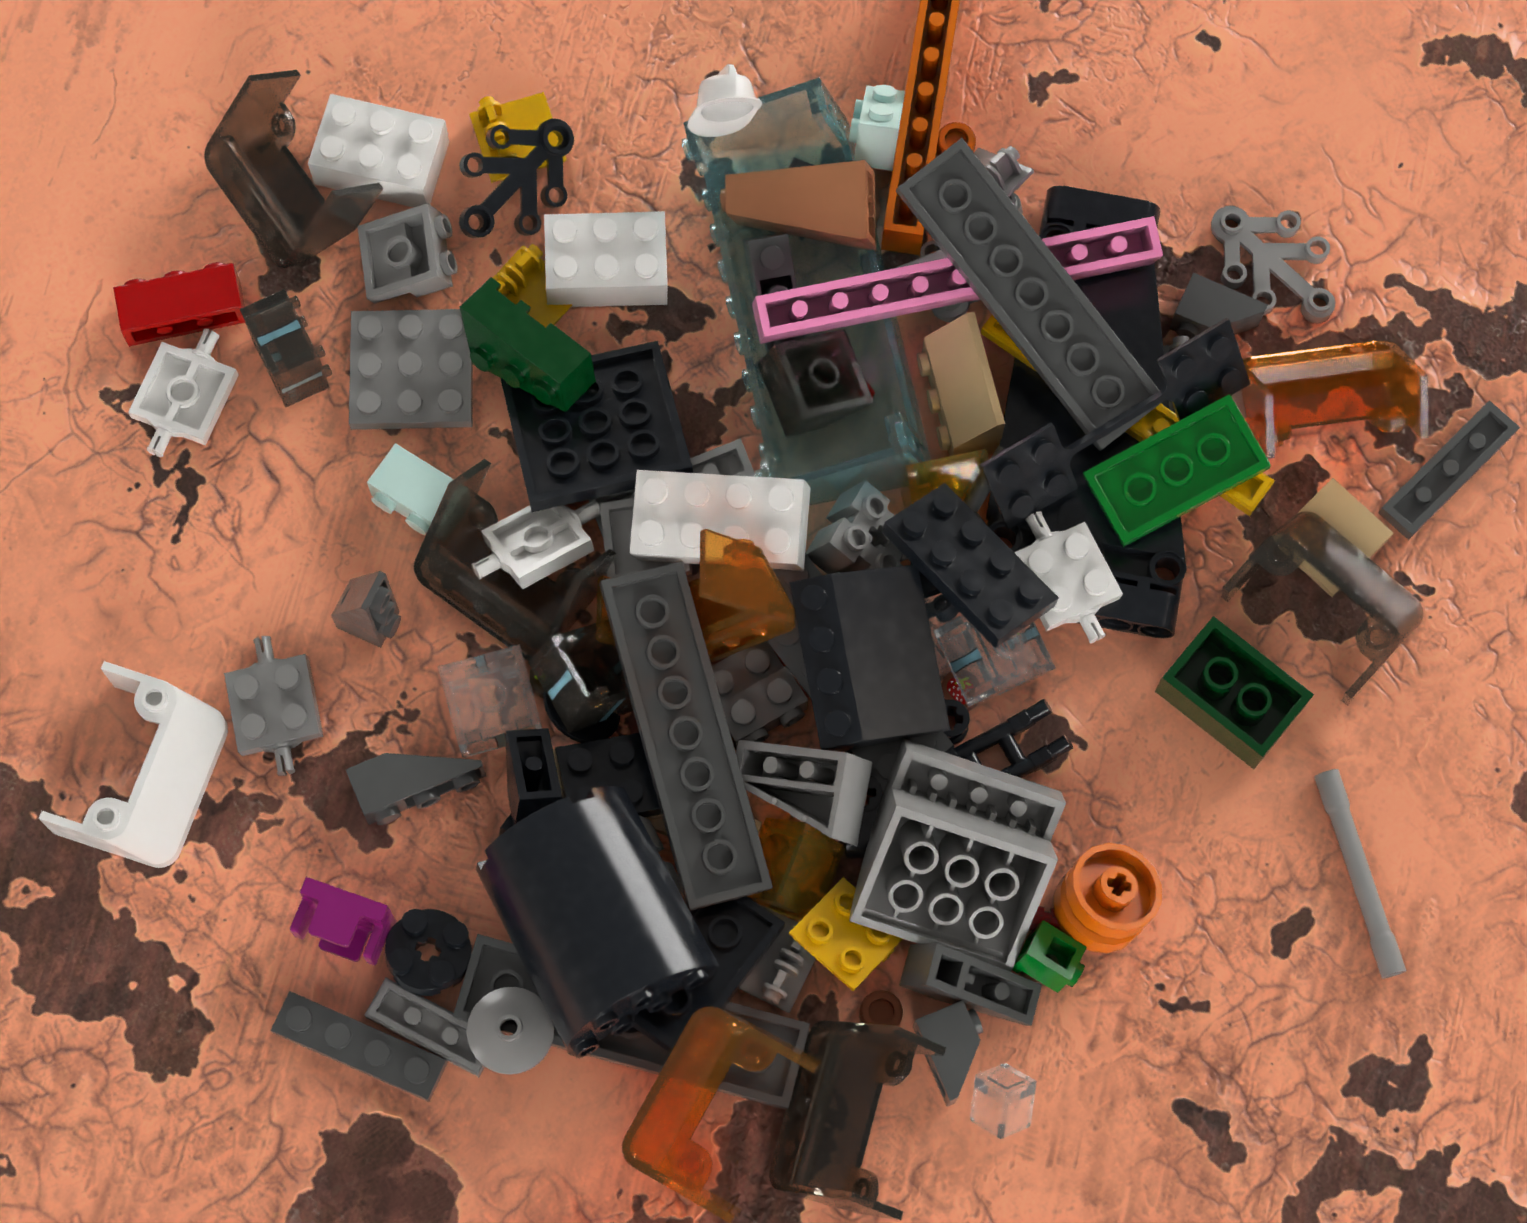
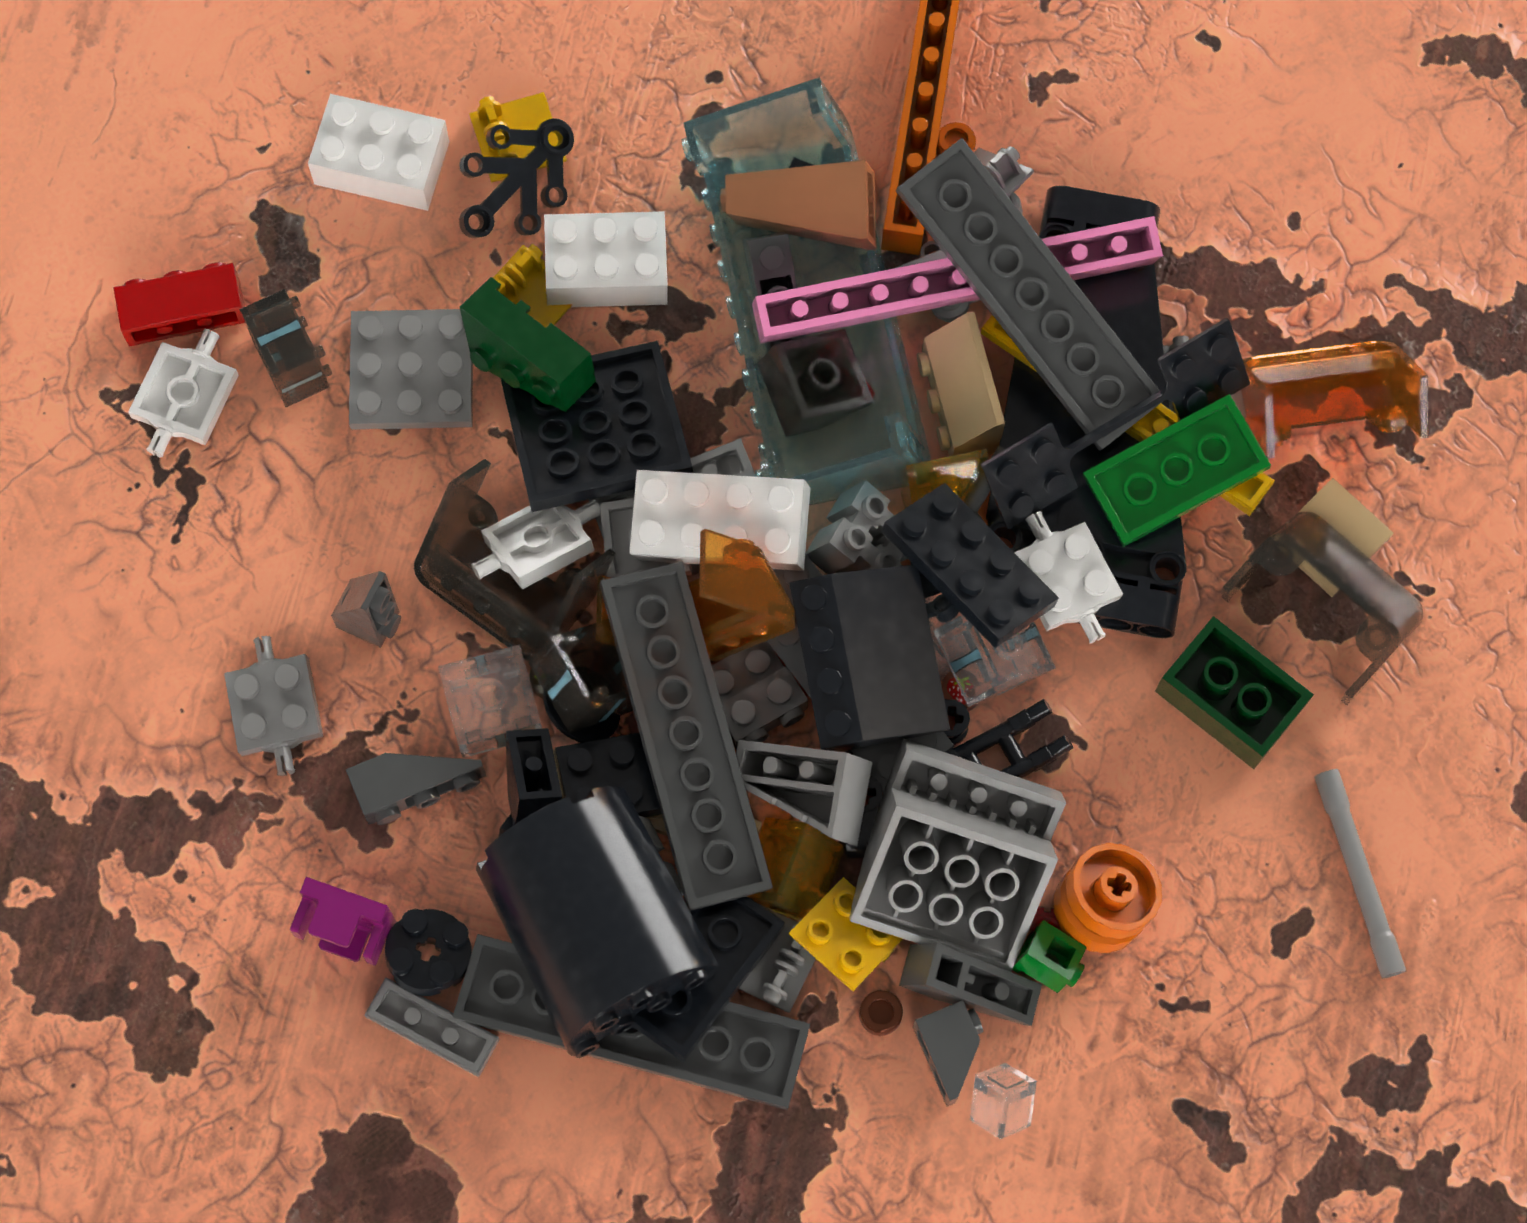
white windscreen [39,661,228,868] -> none
clear smoke windscreen [204,70,383,268] -> none
dark grey plate [270,991,448,1102] -> none
light grey plate [357,203,457,304] -> none
light aqua brick [367,443,467,538] -> none
light grey dish [467,987,554,1075] -> none
clear orange windscreen [622,1006,823,1223] -> none
white piece [687,64,762,137] -> none
clear smoke windscreen [769,1020,946,1220] -> none
light aqua brick [849,85,905,171] -> none
dark grey slope [1169,273,1268,340] -> none
light grey plant [1211,206,1335,324] -> none
dark grey plate [1378,400,1520,540] -> none

